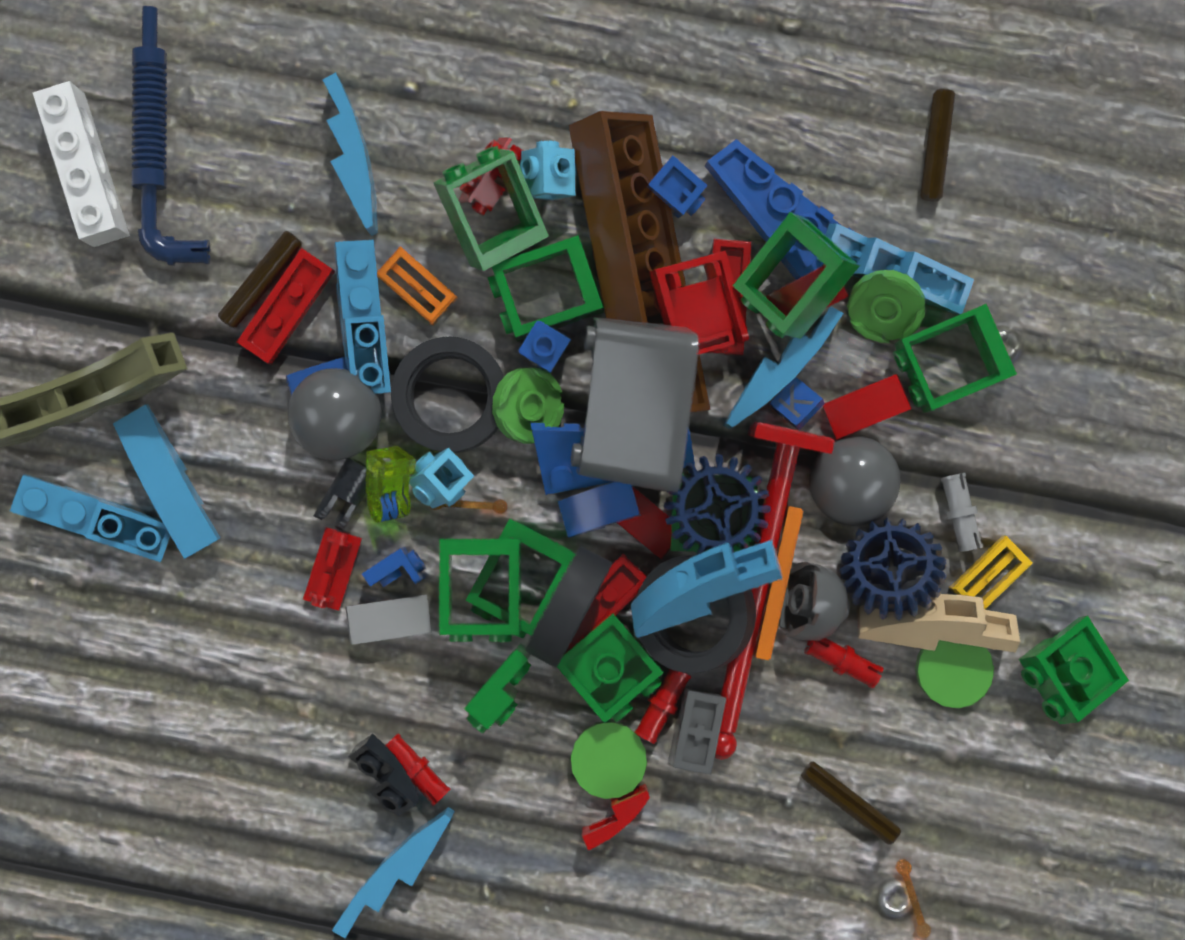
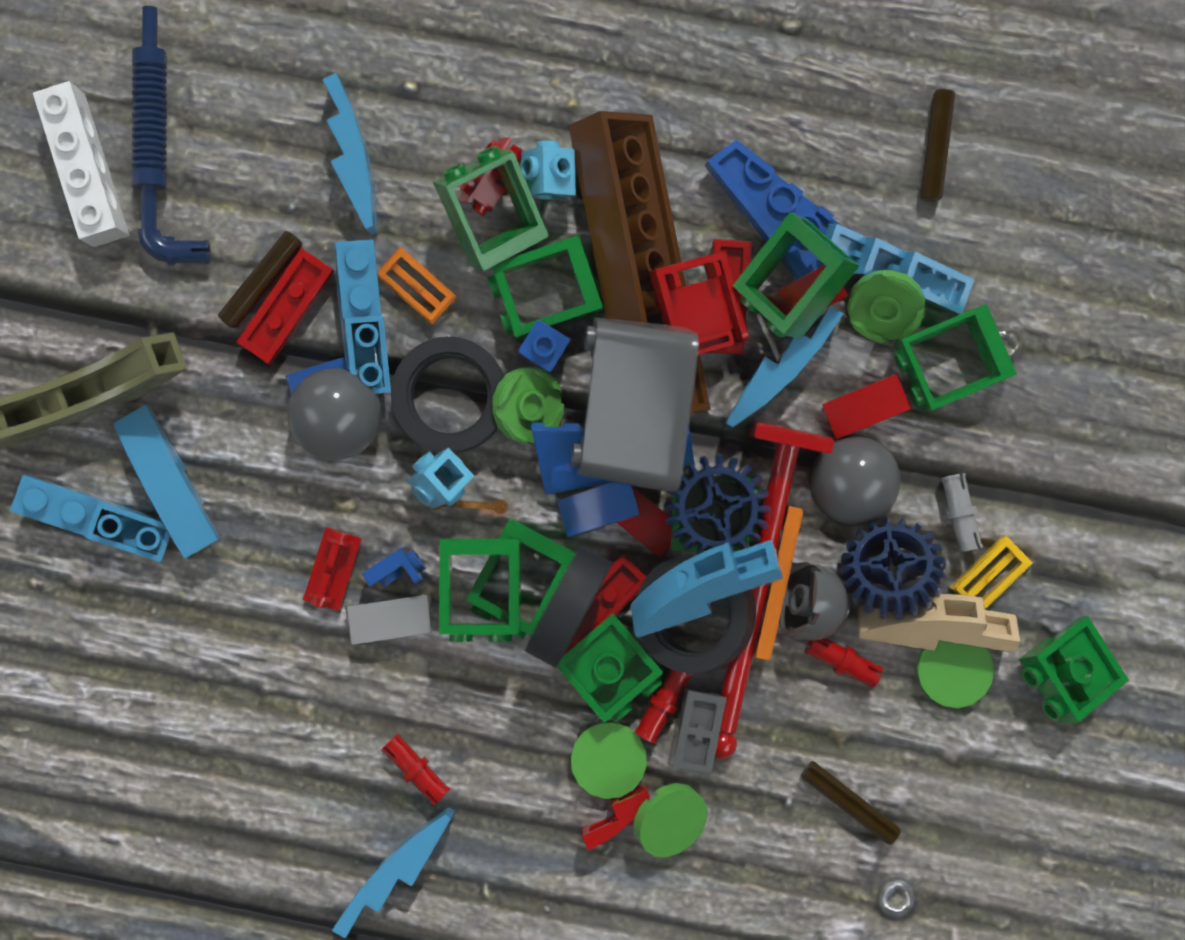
black hinge [313,457,377,531] -> none
black slope [348,733,420,816] -> none
clear neon green leg [366,445,416,523] -> none
green plate [464,643,532,734] -> none
blue bracket [646,155,708,219] -> none
blue tile [769,377,825,431] -> none
clear orange hinge [895,859,931,938] -> none
none -> bright green tile [634,783,707,858]

